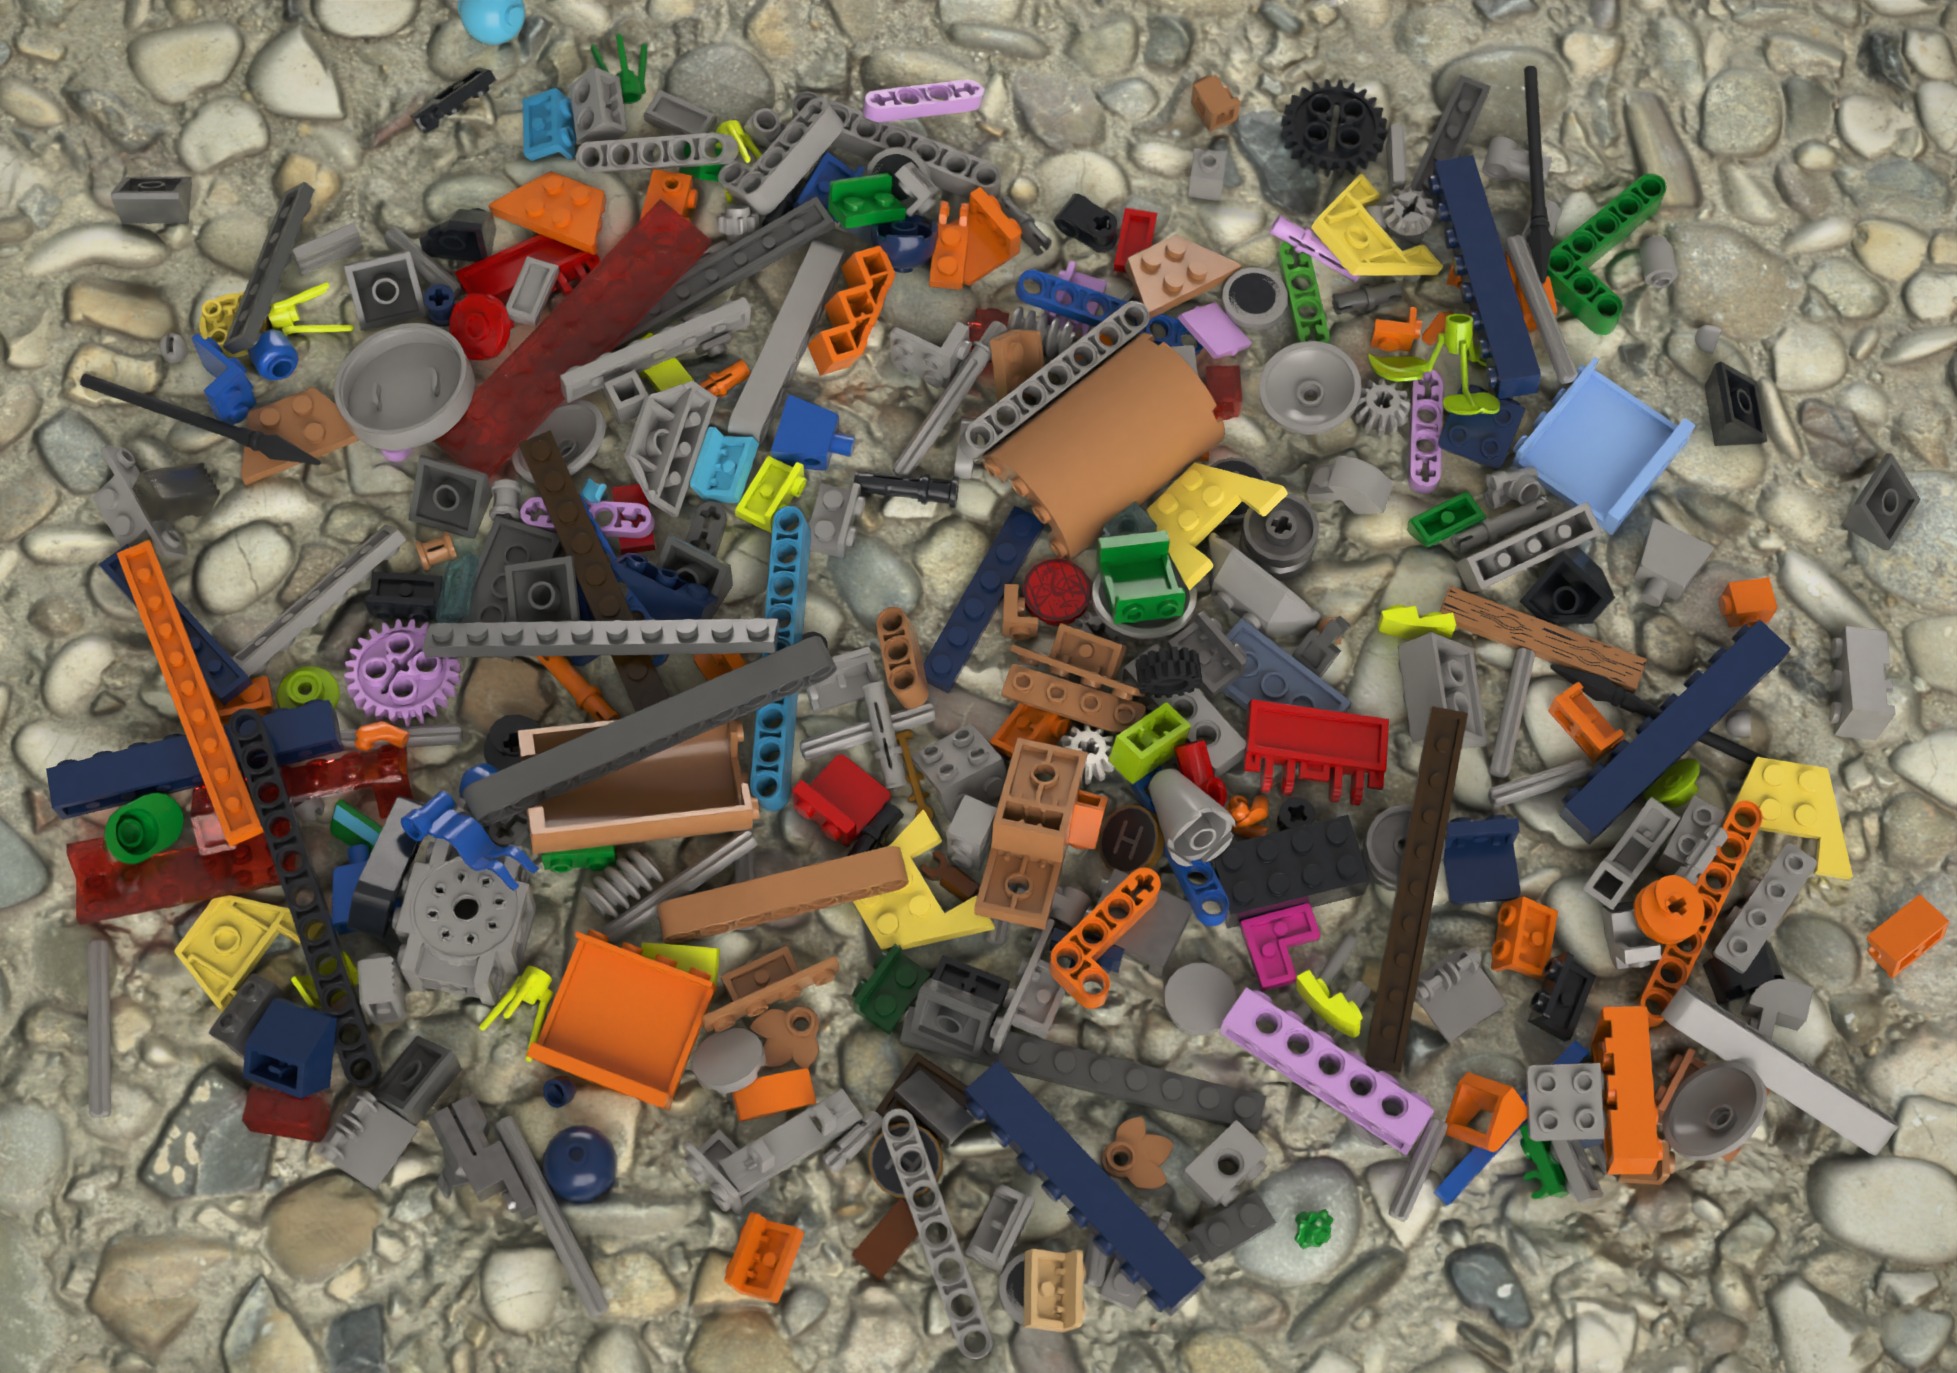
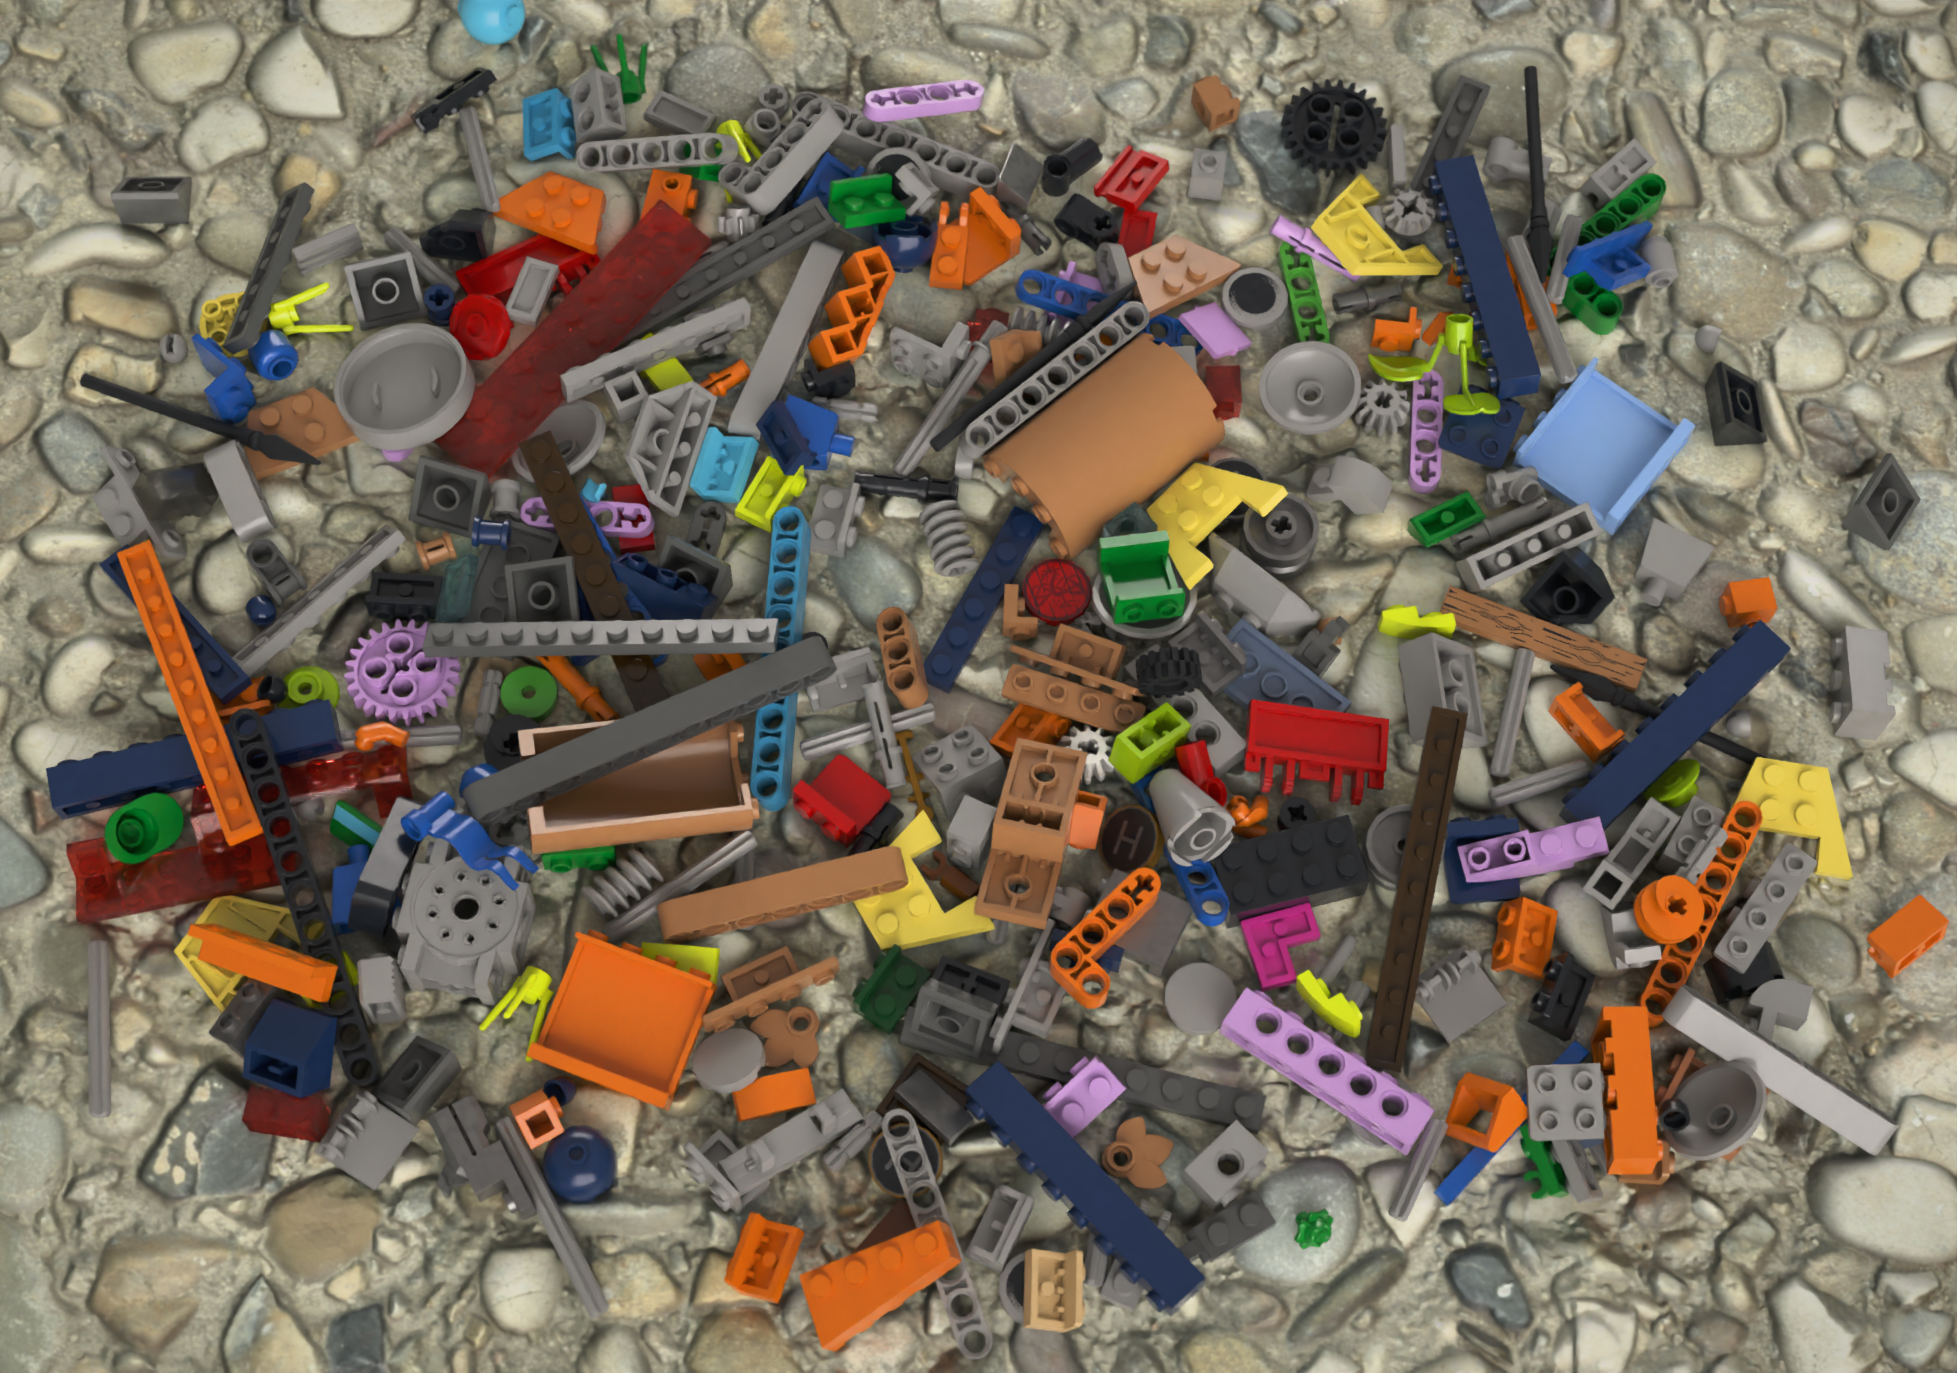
none -> orange fence [188,923,338,1002]
none -> light grey beam [203,439,276,543]
none -> dark blue hinge [245,595,276,626]
none -> dark grey piece [246,538,308,608]
none -> black hinge [257,673,289,705]
none -> light grey axle [458,106,501,212]
none -> dark blue bush [472,516,512,551]
none -> light grey axle [474,669,504,737]
none -> bright green piece [500,666,558,723]
none -> orange brick [508,1089,565,1149]
none -> dark blue plate [756,401,818,476]
none -> light grey bush [759,84,788,117]
none -> orange wedge [799,1220,962,1352]
none -> black bracket [801,357,856,398]
none -> light grey axle [812,396,878,423]
none -> light grey piece [919,500,978,577]
none -> black piece [929,281,1137,452]
none -> flat silver slope [996,143,1043,207]
none -> black piece [1041,137,1102,197]
none -> lavender bracket [1042,1055,1127,1138]
none -> red plate [1093,145,1169,212]
none -> light grey beam [1095,242,1133,300]
none -> lavender slope [1457,816,1609,883]
none -> light grey axle [1546,214,1583,305]
none -> blue bracket [1562,221,1653,291]
none -> light grey hinge [1578,138,1657,208]
none -> black hinge [1659,1098,1690,1132]

